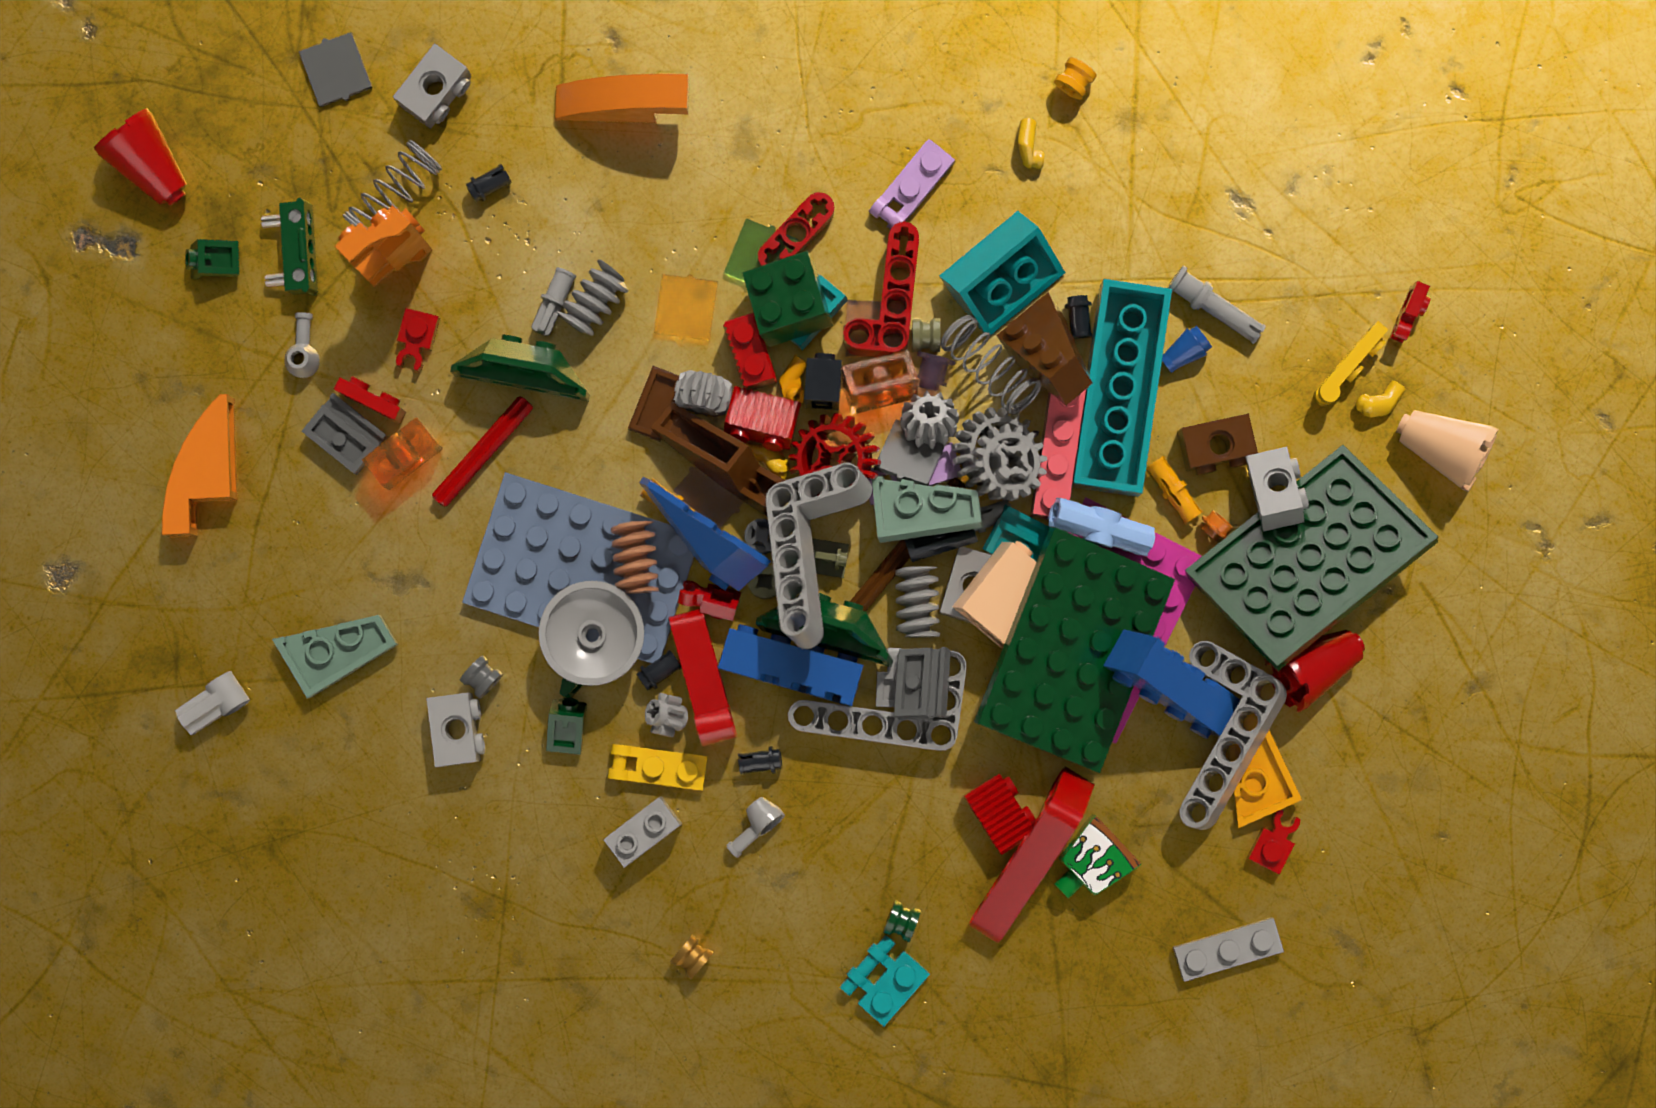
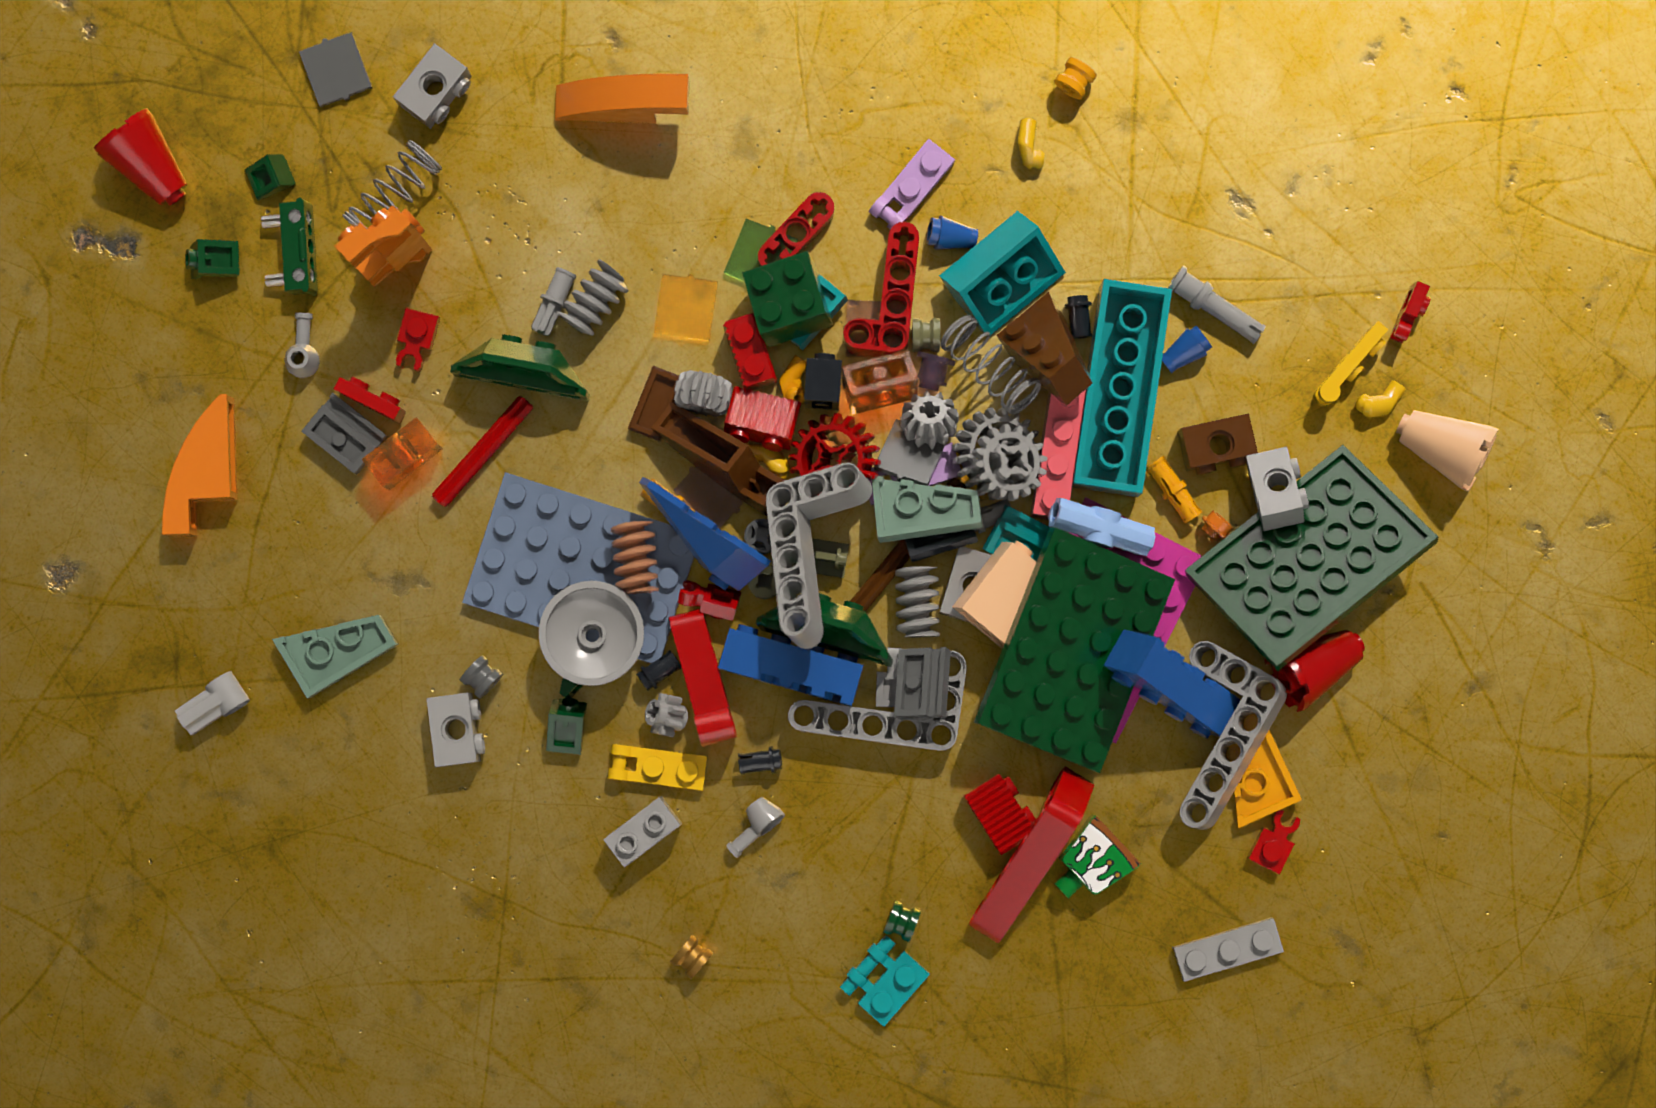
black pin [465,164,512,202] -> none
none -> dark green slope [244,154,295,200]
none -> blue cone [926,215,978,249]

